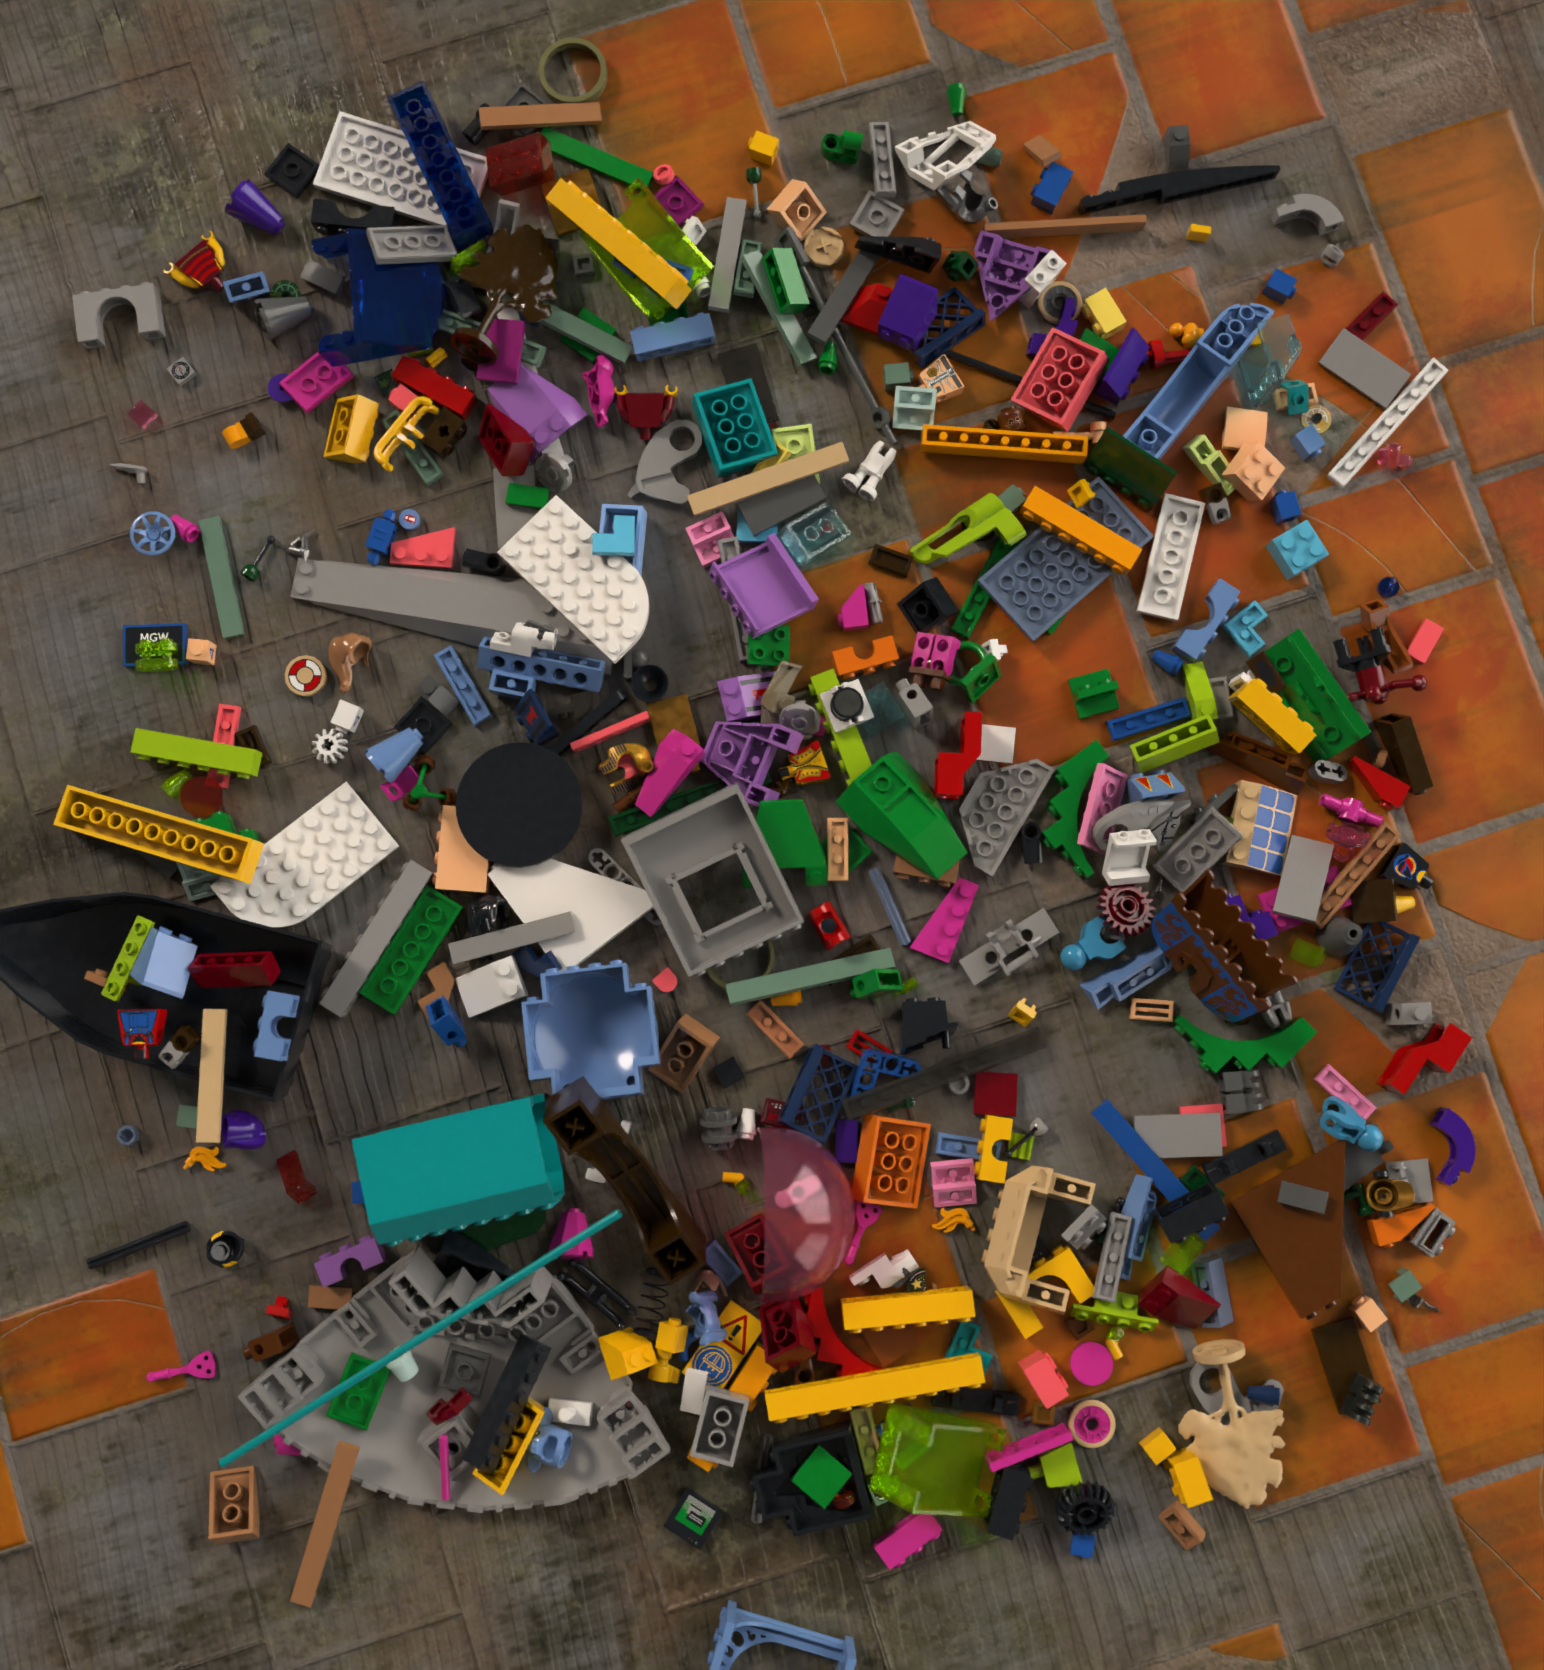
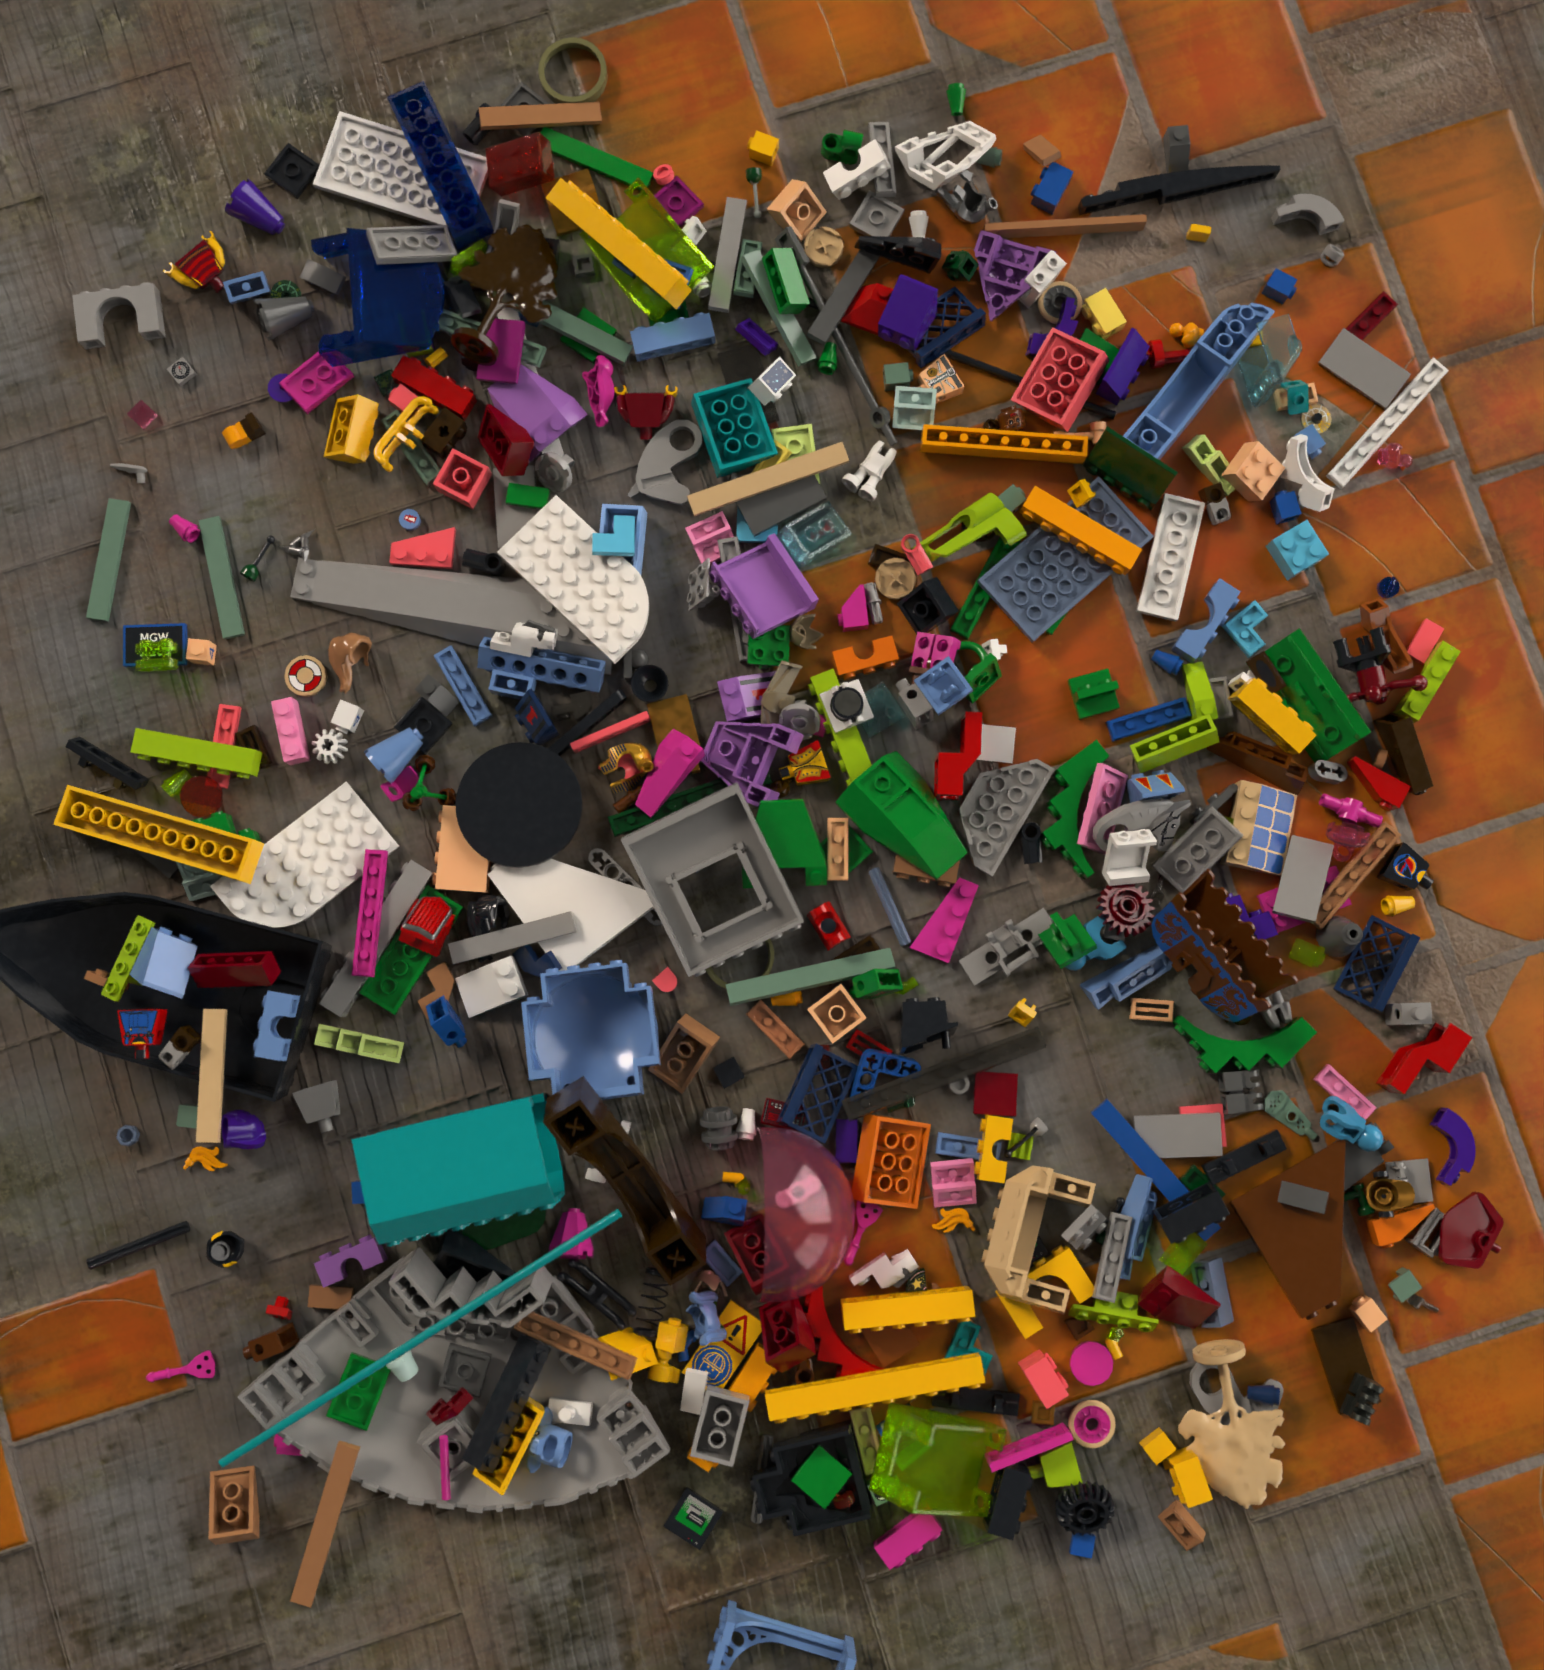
medium blue wheel [130,511,175,556] -> none
clear red bracket [277,1150,317,1204] -> none
black arch [311,199,398,238] -> none
blue piece [365,509,398,566] -> none
light nougat slope [1222,406,1268,451] -> none
dark brown tile [1351,879,1398,924] -> none
none -> black hinge [65,737,149,790]
none -> sand green tile [86,498,131,622]
none -> bright pink brick [271,697,311,765]
none -> light grey torso [293,1080,340,1133]
none -> yellowish green slope [314,1023,404,1063]
none -> dark pink tile [352,849,388,977]
none -> red piece [399,896,456,957]
none -> coral brick [433,448,493,510]
none -> medium nougat tile [513,1311,638,1380]
none -> light grey hinge [687,558,720,611]
none -> blue slope [701,1196,747,1226]
none -> dark purple tile [735,318,779,356]
none -> brick [748,357,796,406]
none -> dark tan piece [790,614,824,649]
none -> light nougat brick [807,984,866,1044]
none -> white arch [823,139,891,200]
none -> tan tile [875,558,916,599]
none -> coral piece [901,534,933,576]
none -> white cone [909,210,929,238]
none -> medium blue plate [914,656,973,716]
none -> green bracket [1038,912,1097,969]
none -> sand green piece [1264,1090,1318,1141]
none -> white arch [1281,434,1335,512]
none -> lime arch [1393,641,1461,723]
none -> dark red animal [1438,1191,1504,1269]

